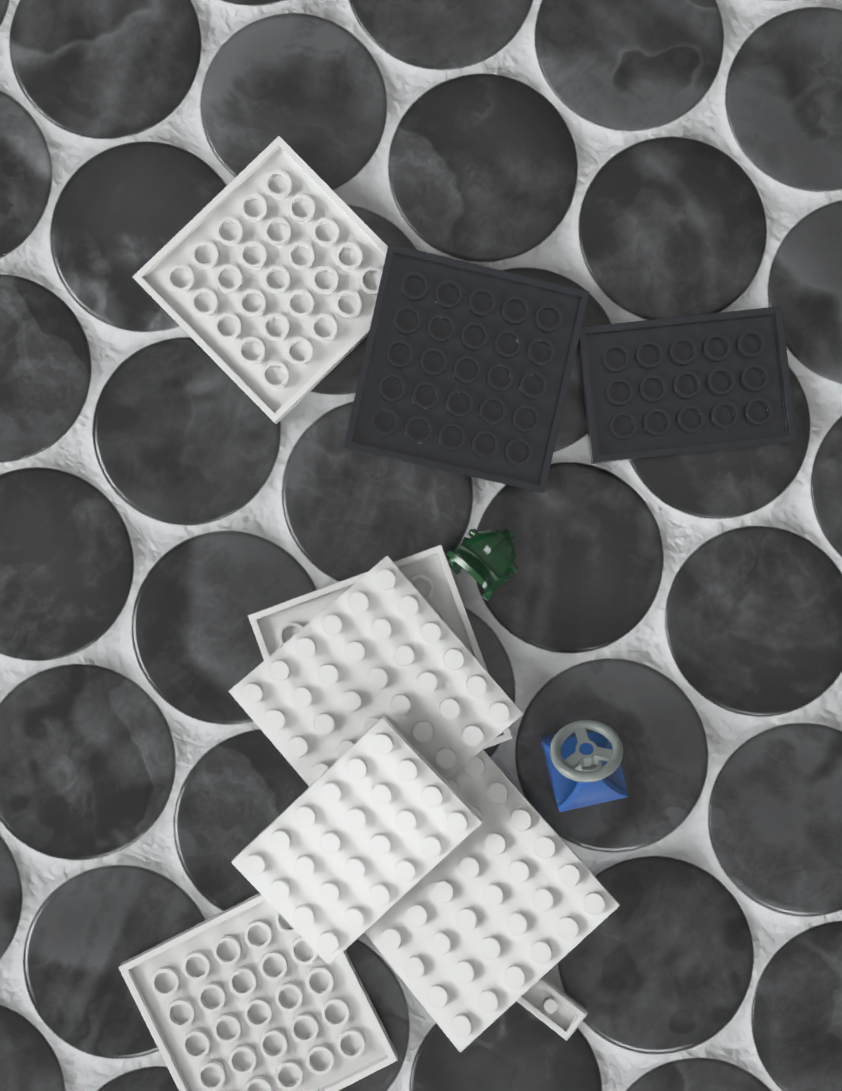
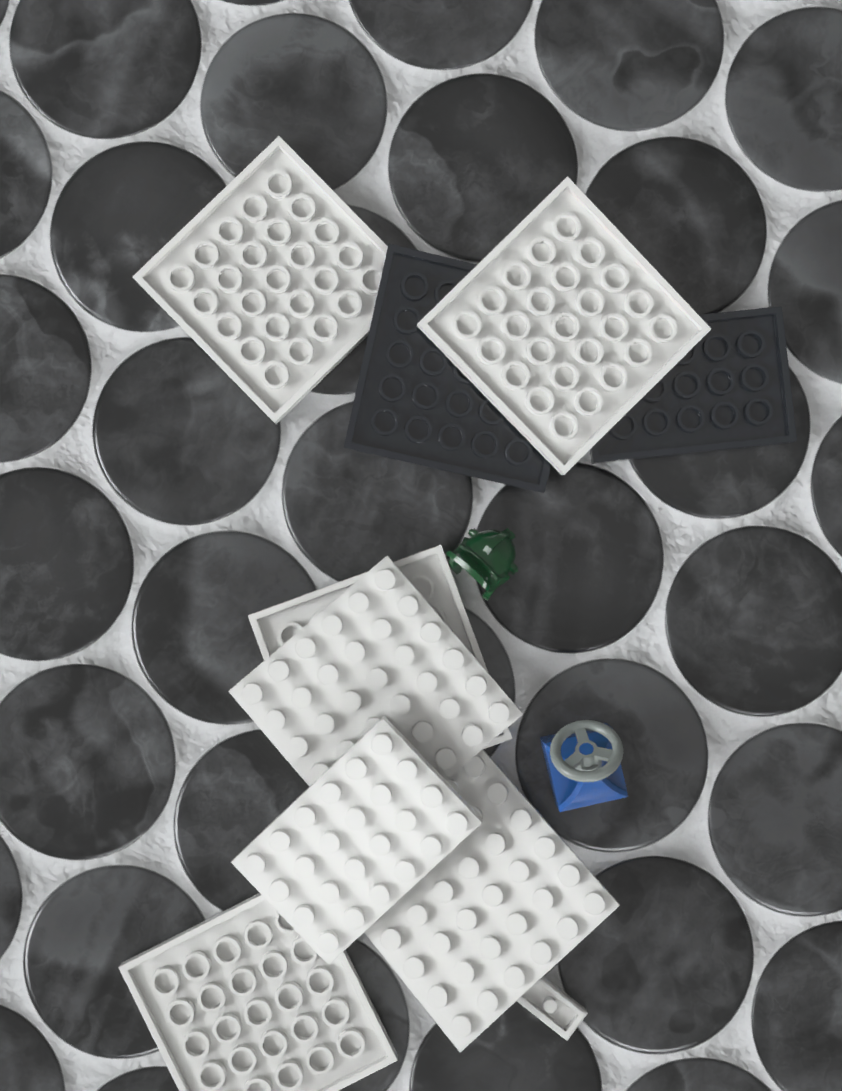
none -> white plate [417,176,711,475]

